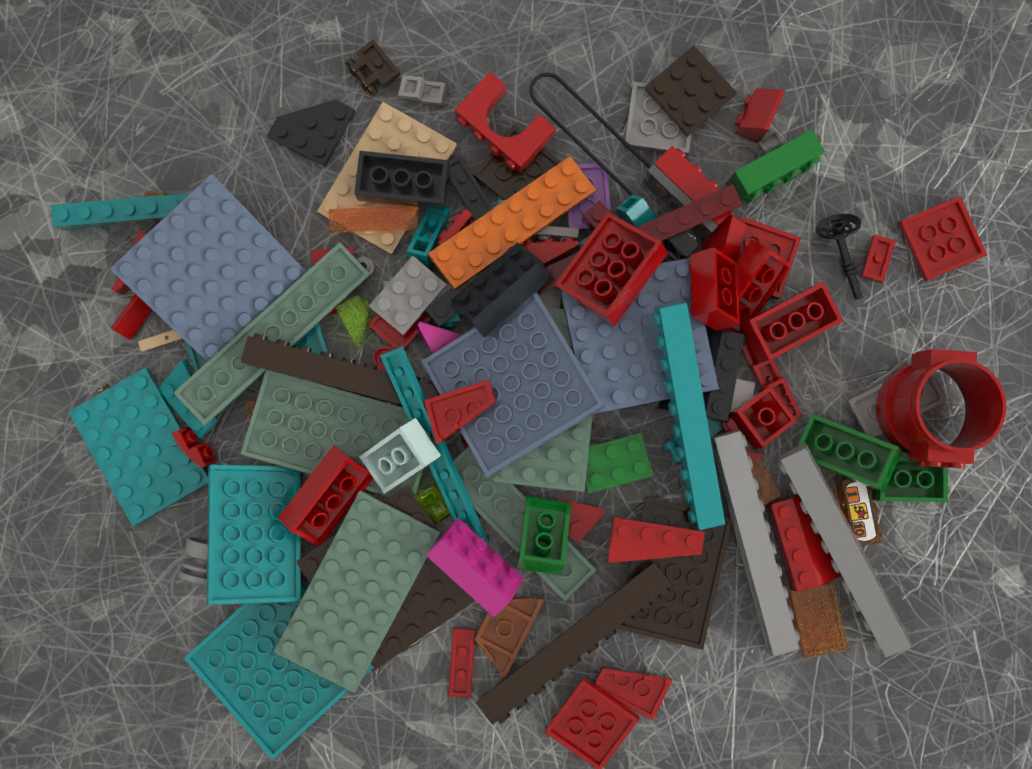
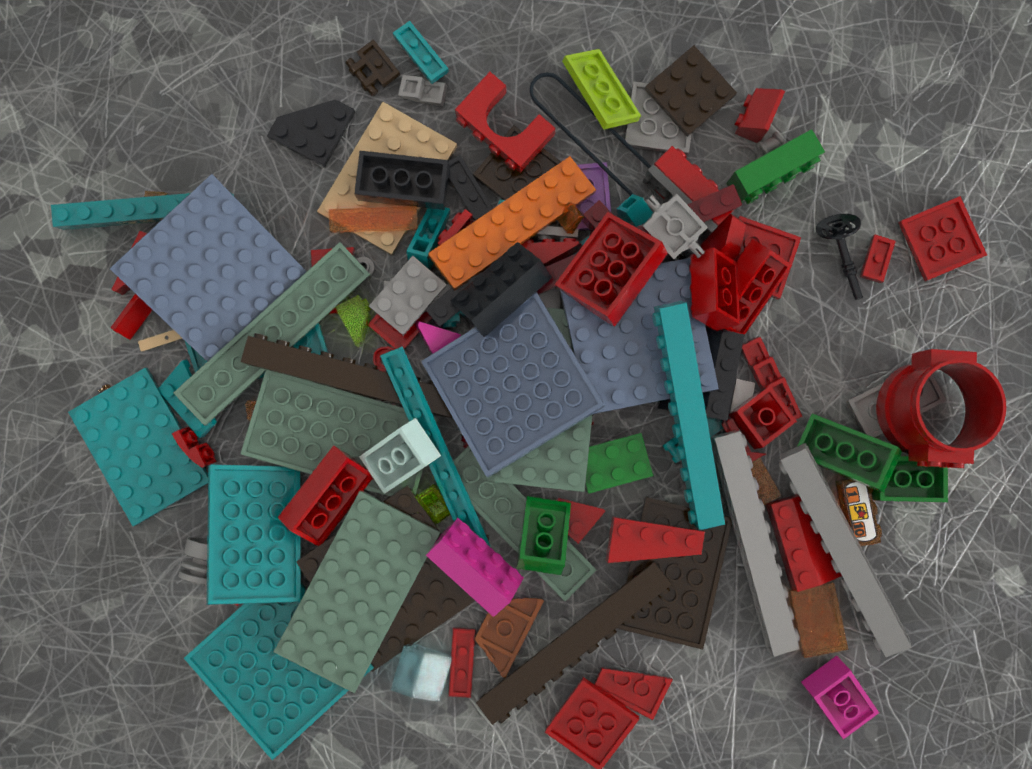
red wing [424,380,496,444] -> none
red brick [740,282,843,363] -> none
none -> clear light blue slope [391,644,453,701]
none -> teal plate [393,21,449,84]
none -> clear orange tile [557,202,584,234]
none -> lime plate [562,49,641,130]
none -> light grey plate [642,194,708,259]
none -> dark pink slope [801,656,879,739]

